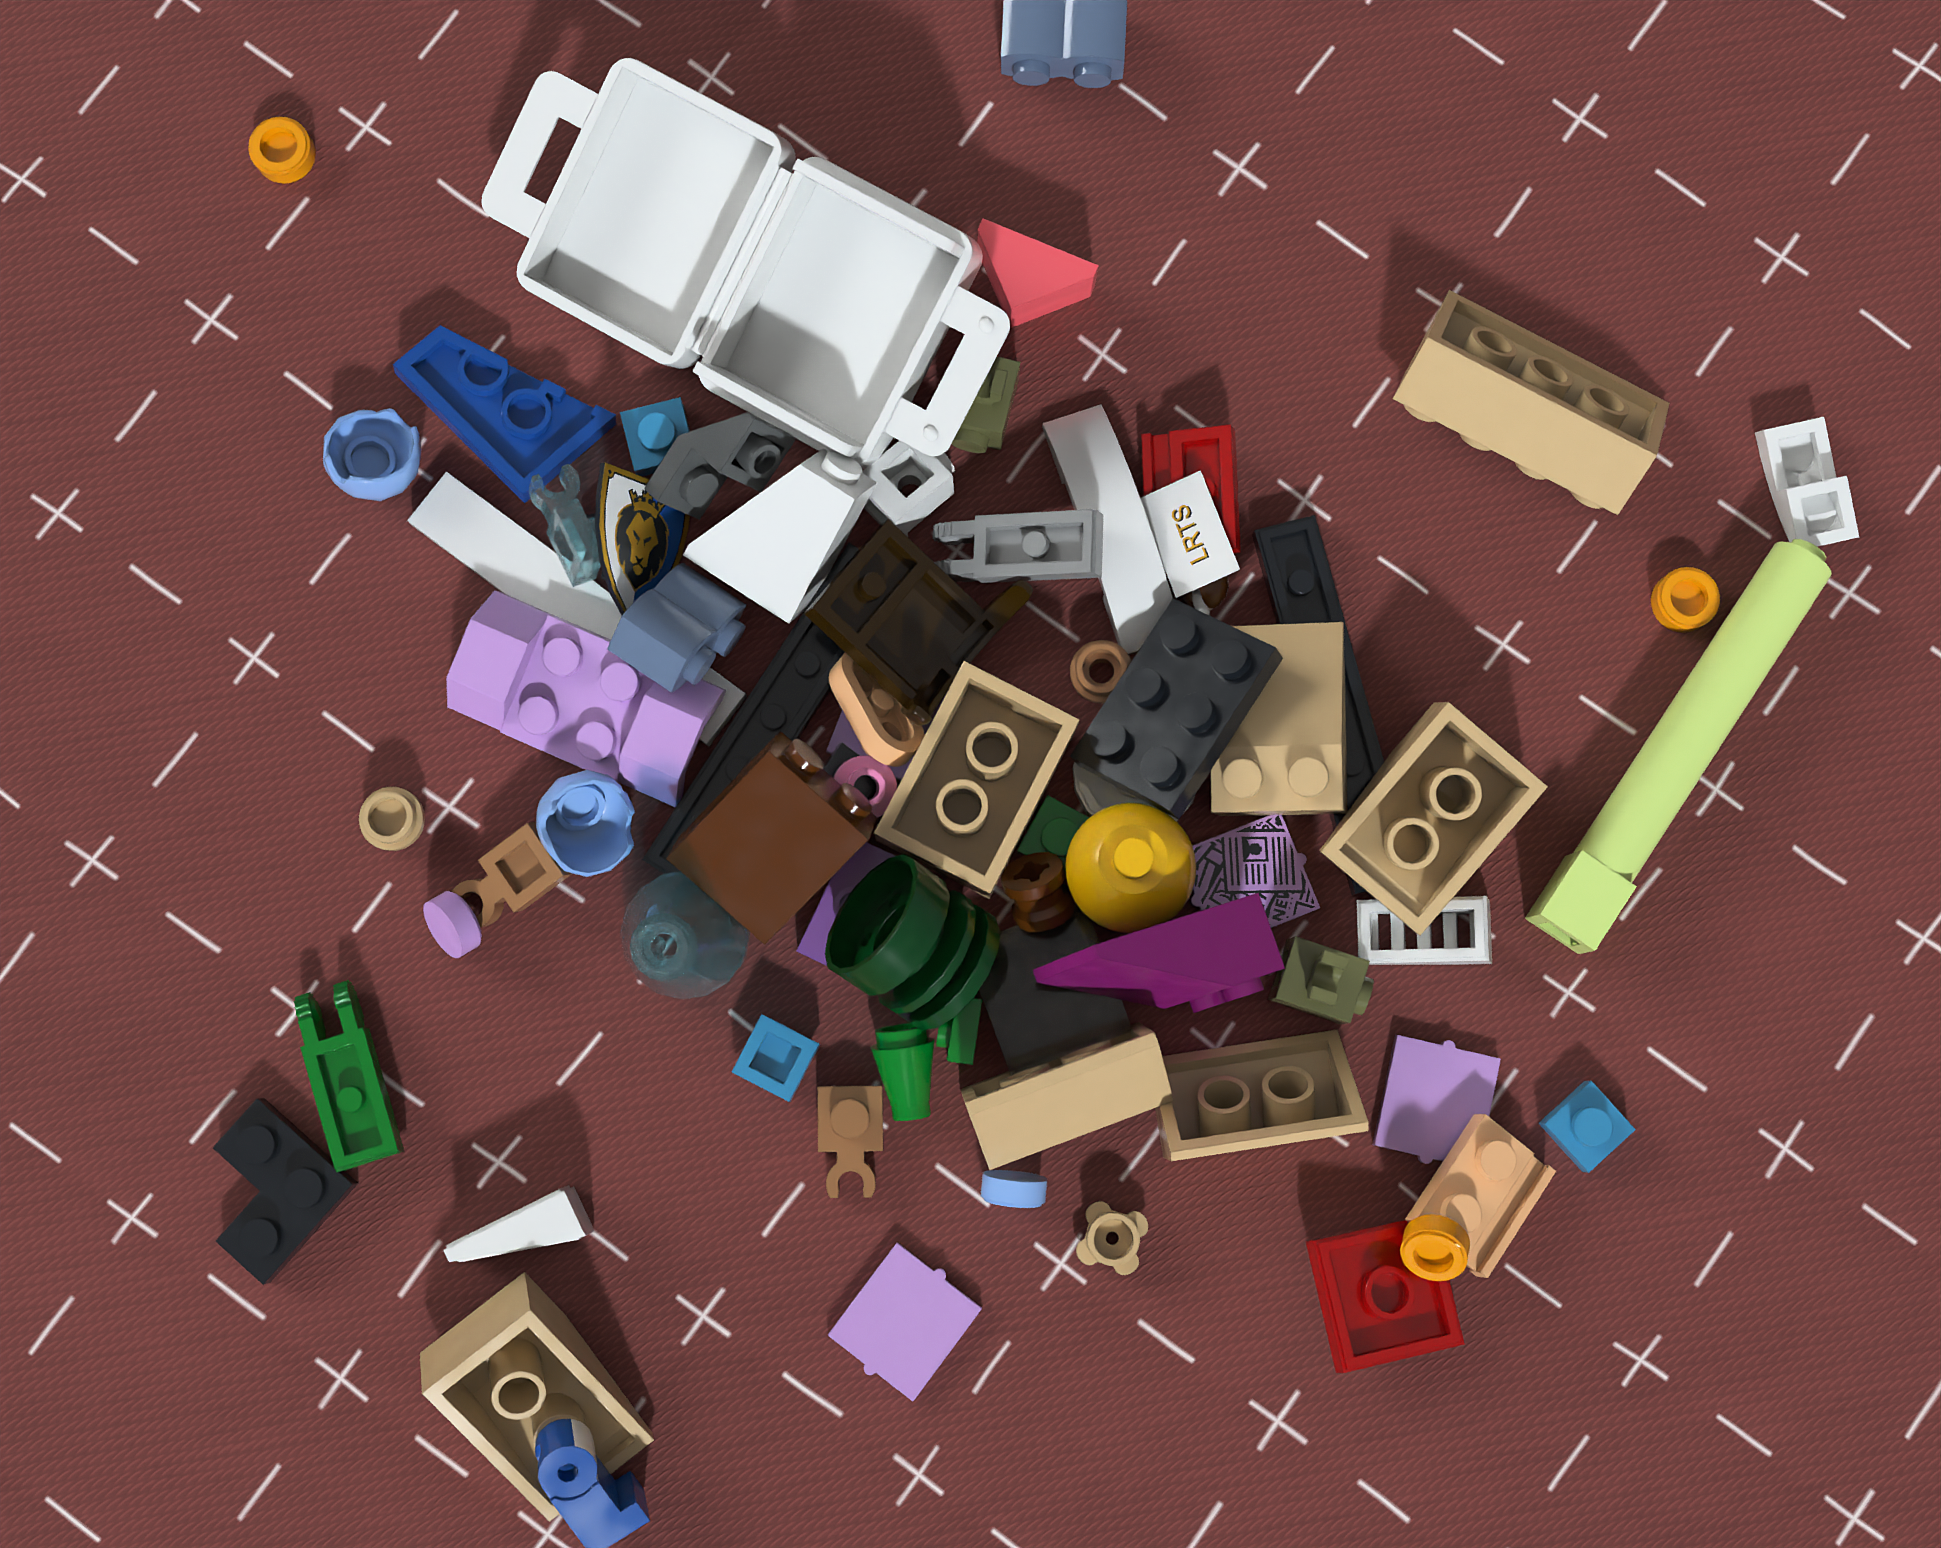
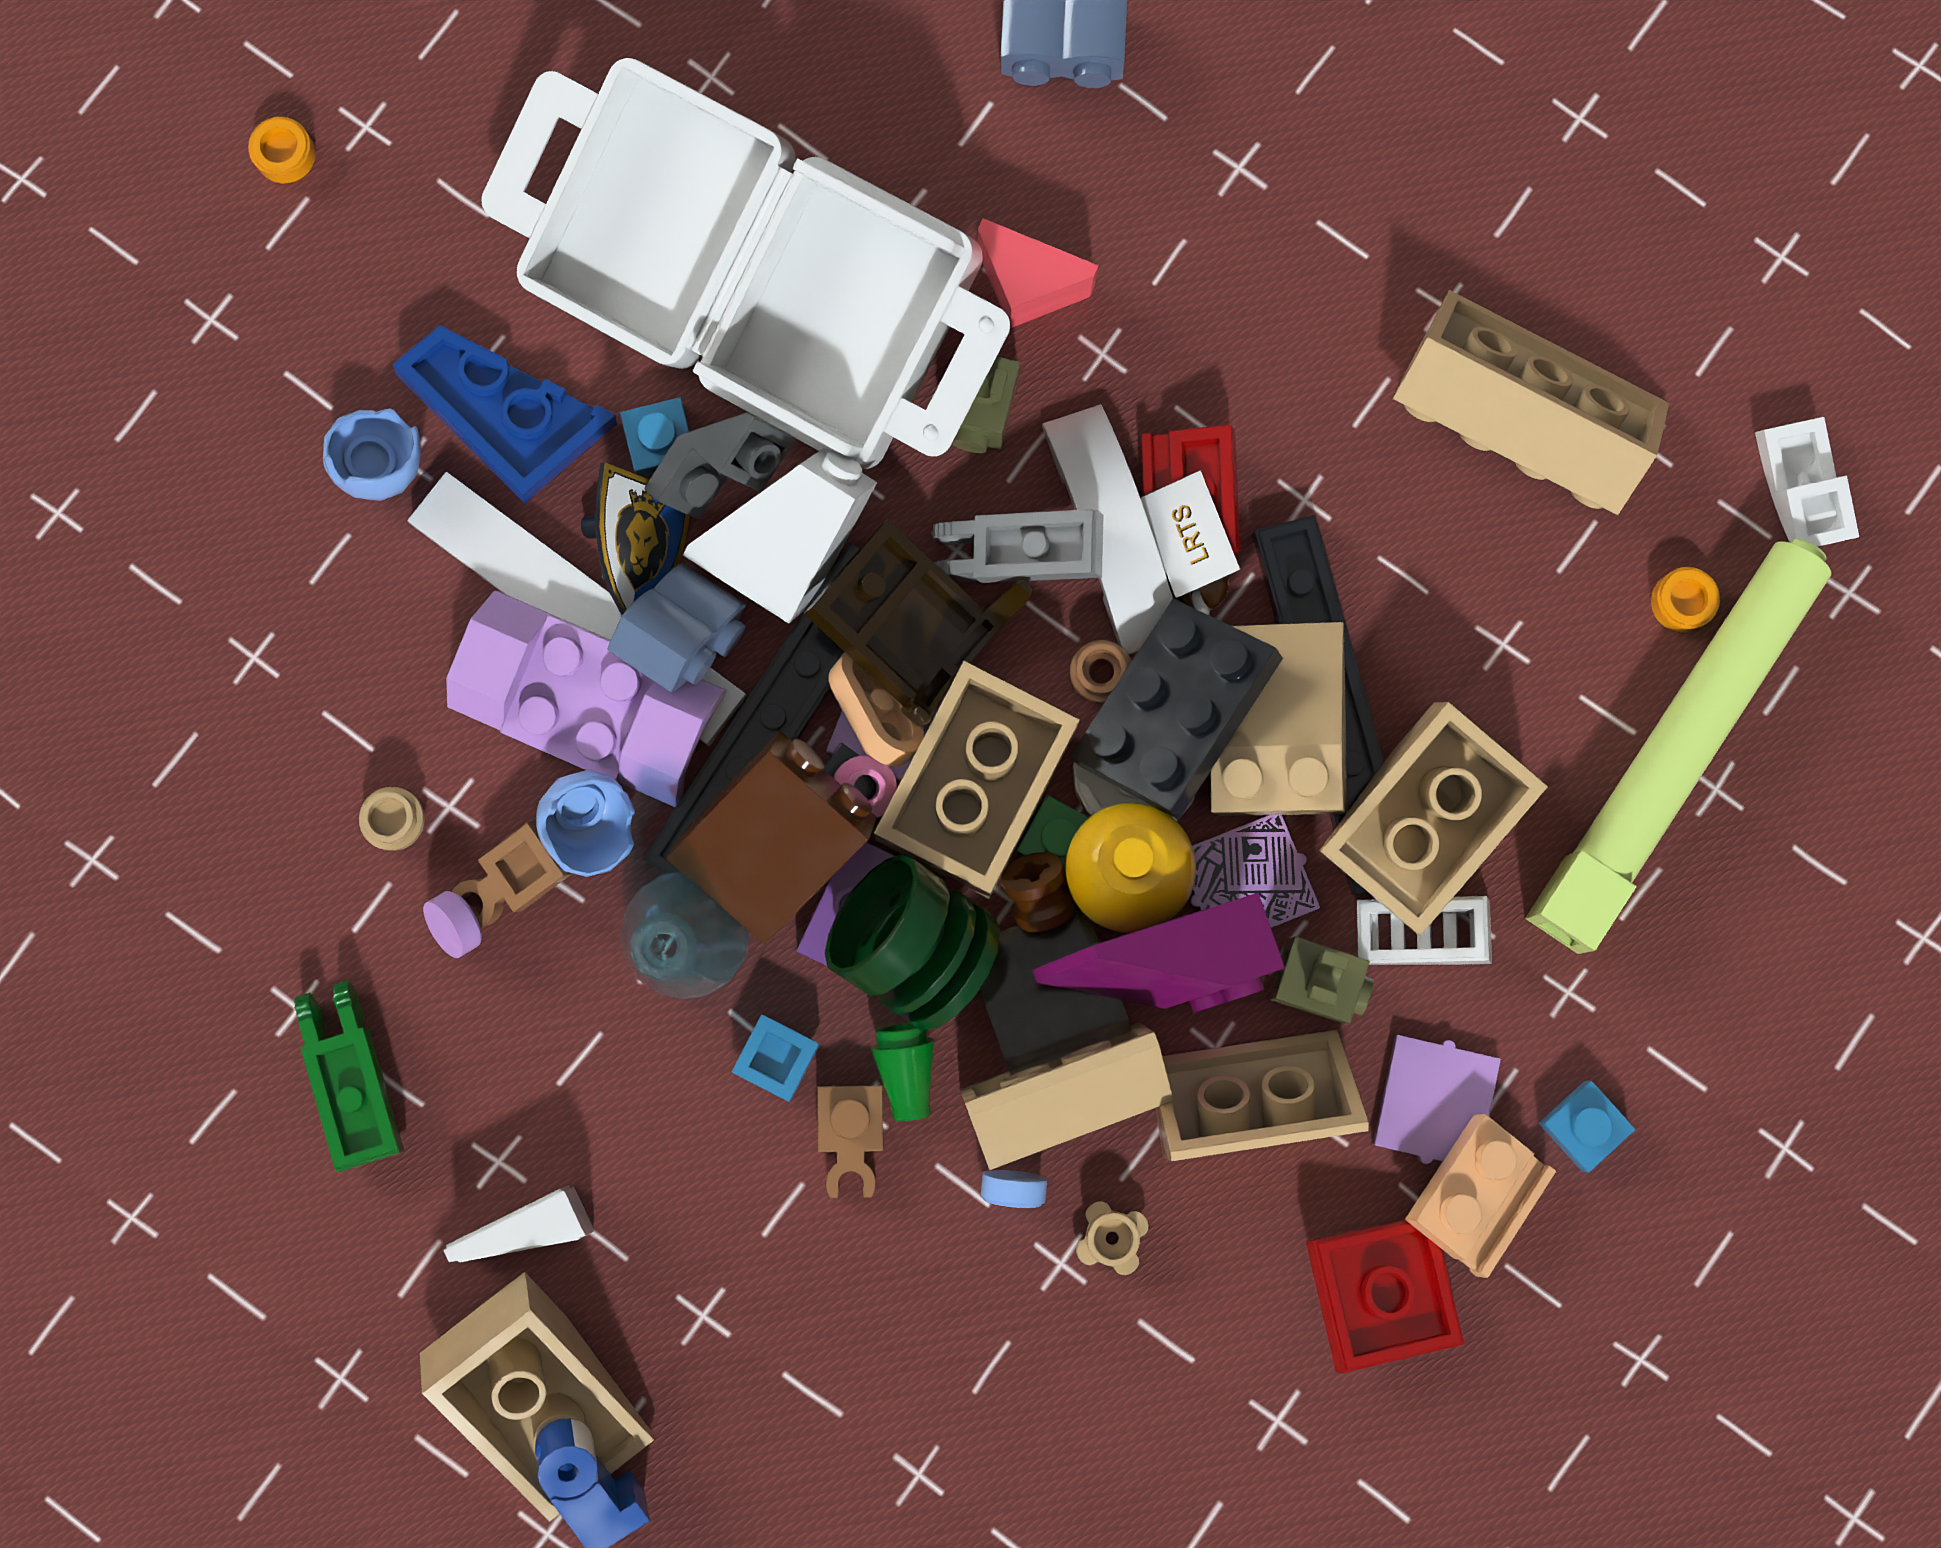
black plate [213,1098,359,1285] -> none
clear light blue plate [529,464,601,587] -> none
lavender piece [828,1242,982,1401] -> none
white brick [862,440,955,537] -> none
green plate [936,998,982,1065] -> none
light orange tile [1400,1214,1470,1281] -> none

